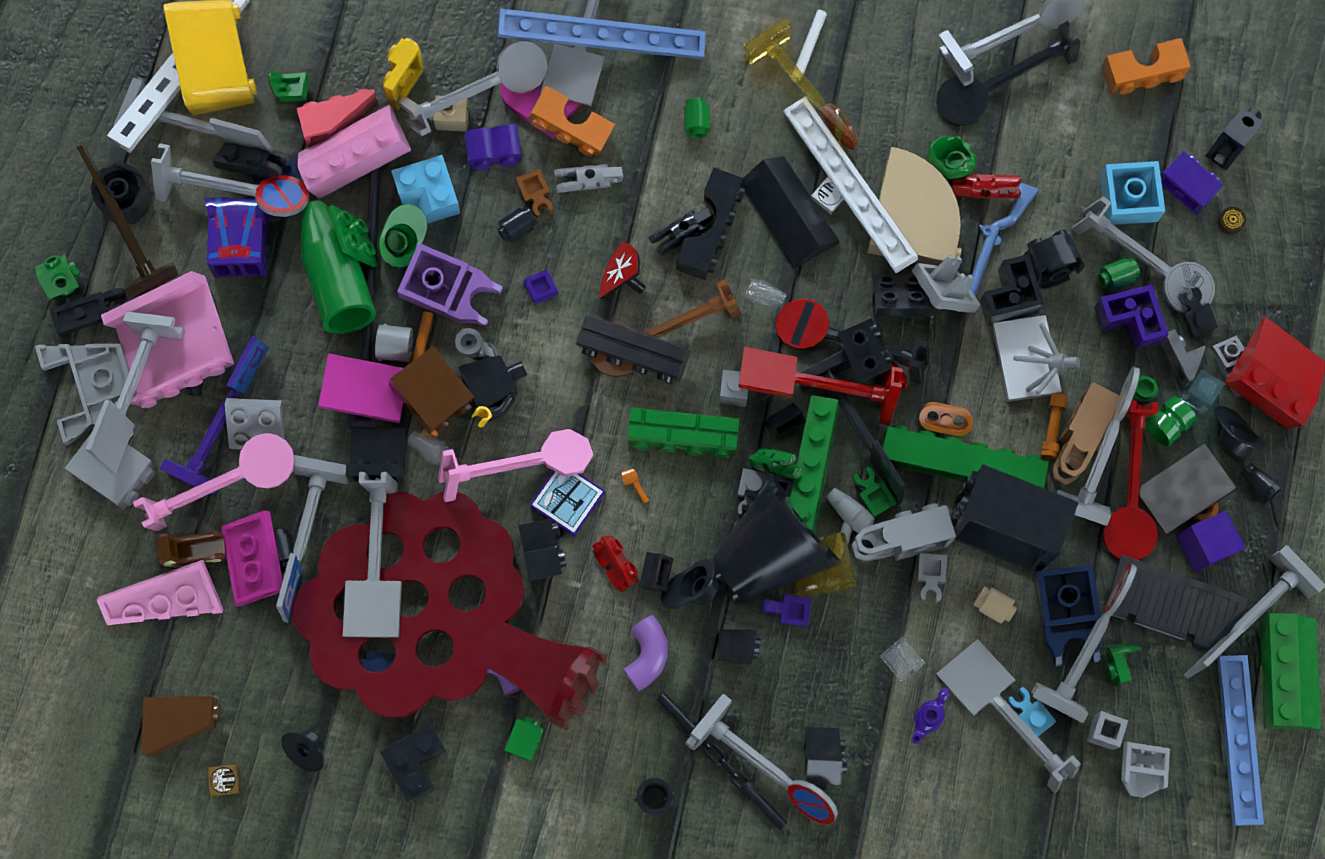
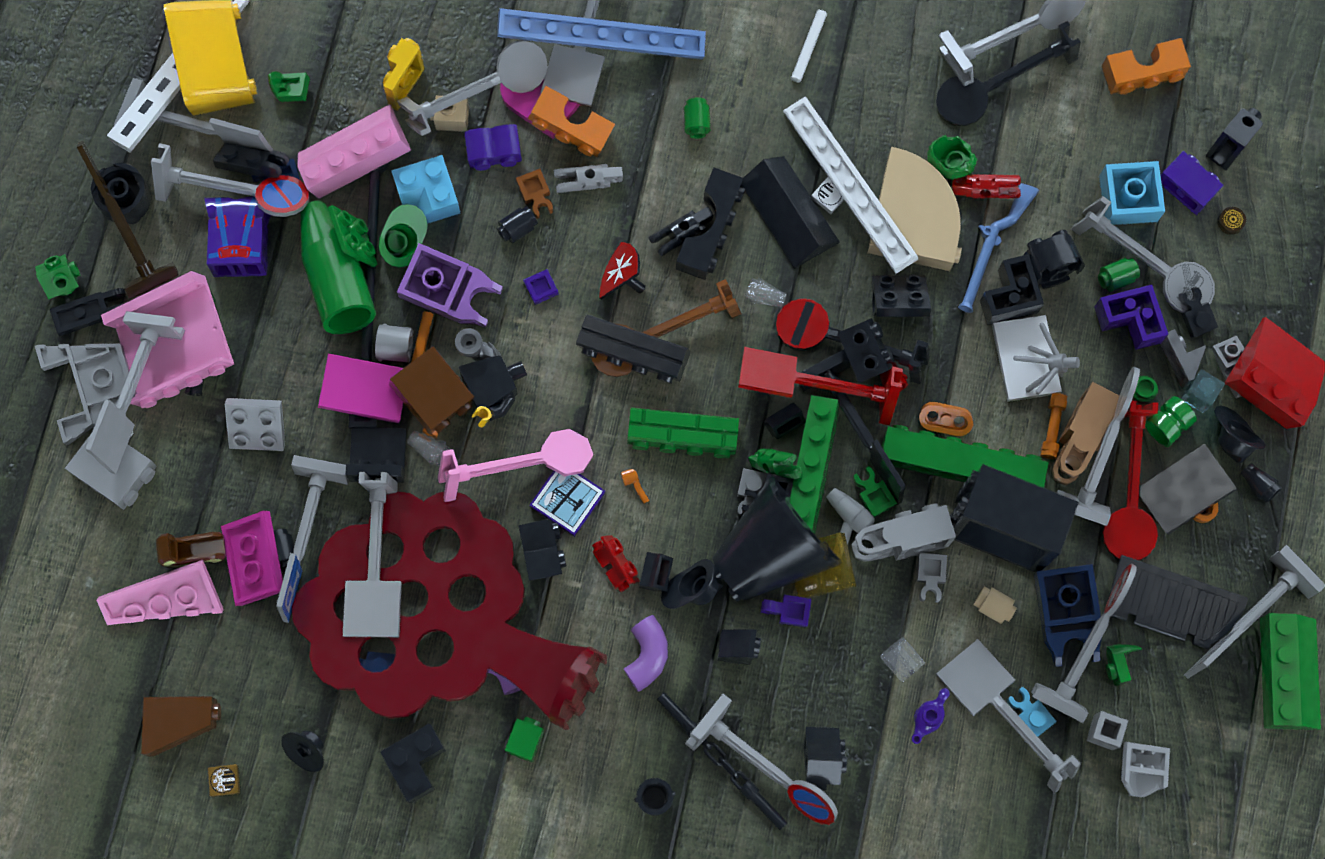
bright pink piece [133,433,295,531] -> none
dark purple piece [160,336,269,496] -> none
coral slope [297,89,378,146] -> none
light grey brick [719,370,748,407] -> none
clear yellow piece [743,17,858,150] -> none
light grey plate [912,255,980,313] -> none
dark purple head [1176,511,1245,573] -> none
medium blue plate [1217,655,1264,826] -> none

